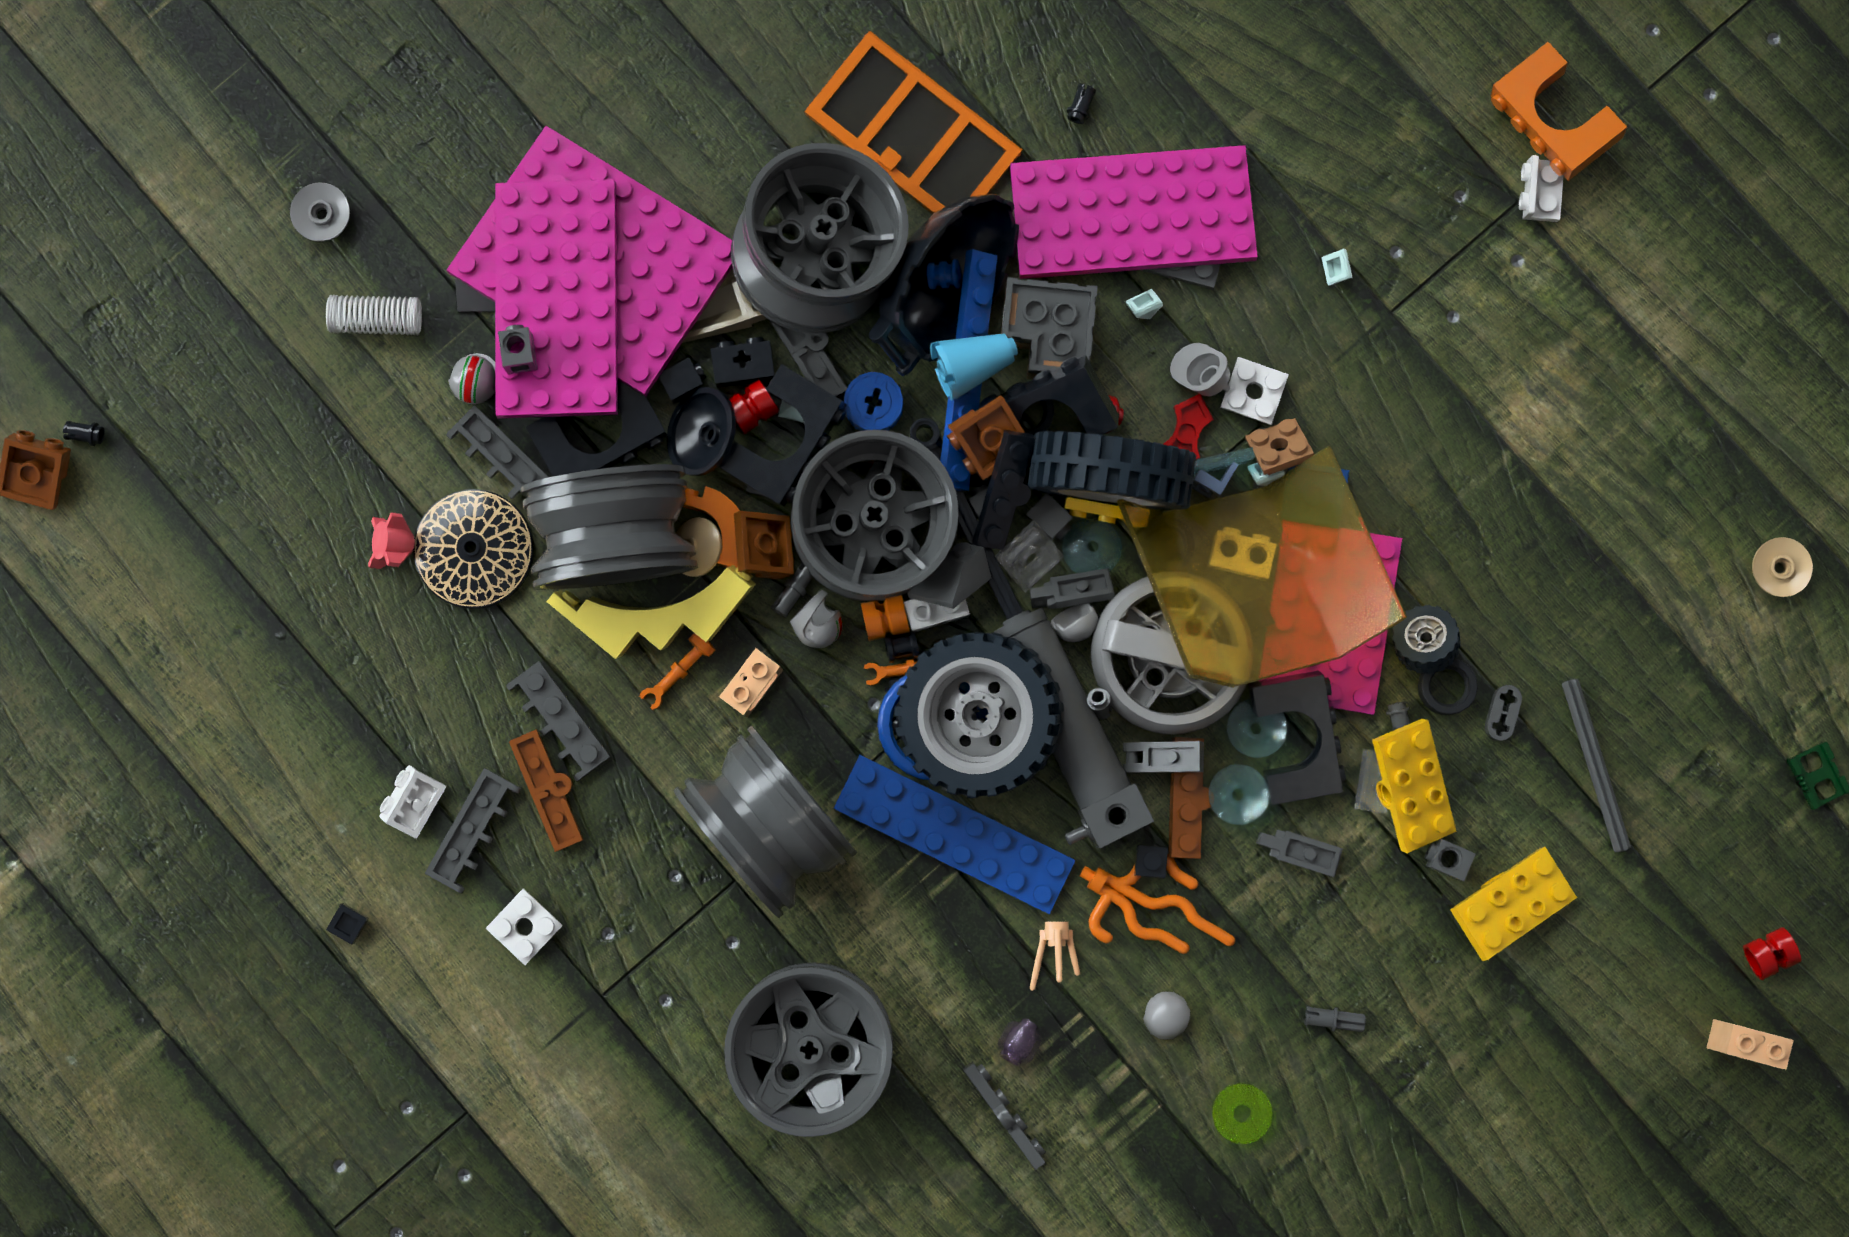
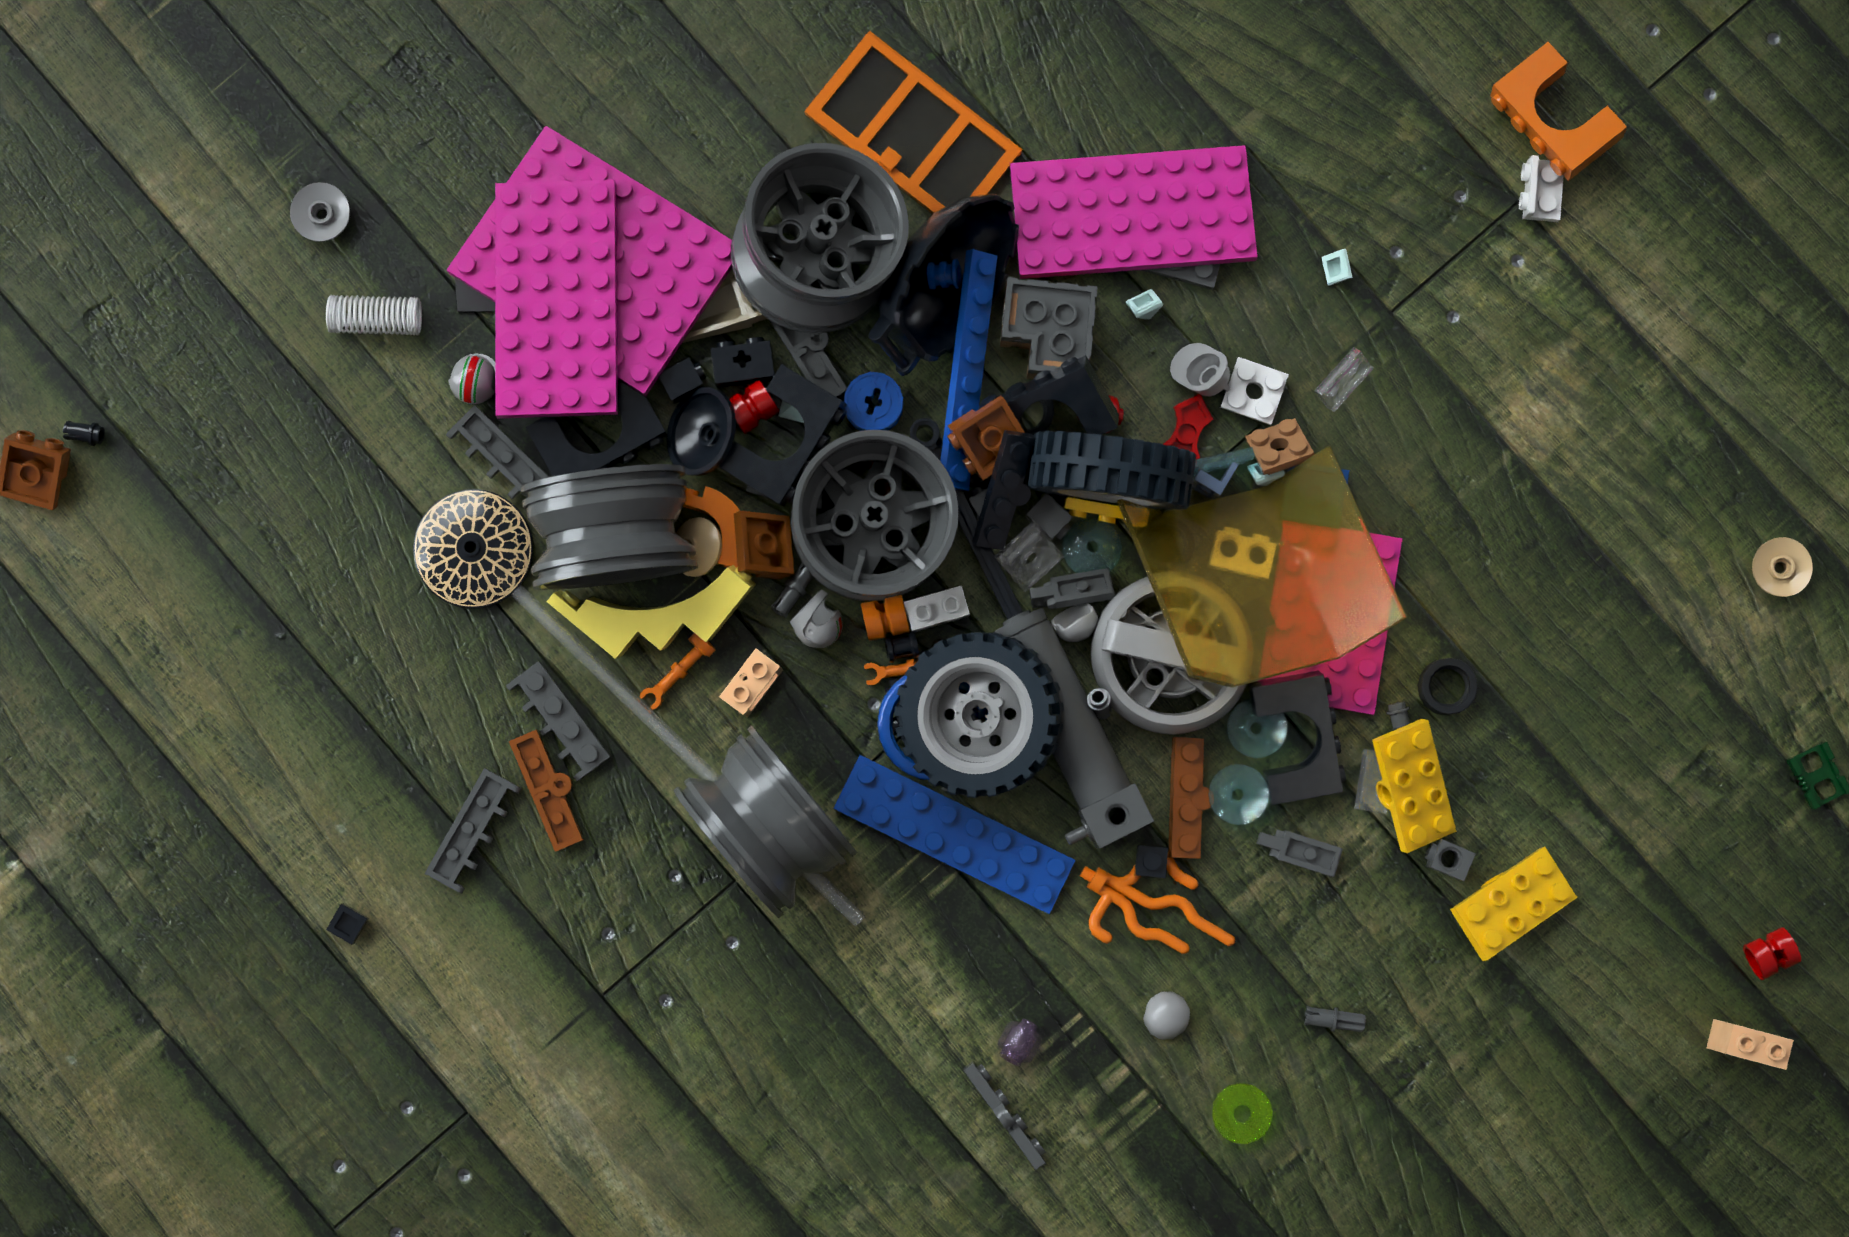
coral piece [368,513,415,569] -> none
white bracket [379,765,446,839] -> none
white piece [486,888,563,965] -> none
dark grey brick [498,325,538,374] -> none
dark grey wheel [724,962,893,1137] -> none
dark grey slope [908,542,991,609] -> none
medium azure cone [930,333,1018,401] -> none
light nougat plant [1030,922,1080,991] -> none
black pin [1066,84,1096,124] -> none
plate [1123,741,1204,774] -> none
black wheel [1392,605,1461,674] -> none
dark grey beam [1485,685,1522,741] -> none
dark grey axle [1562,679,1631,852] -> none
none -> clear piece [511,585,866,927]
none -> clear plate [1314,347,1374,412]

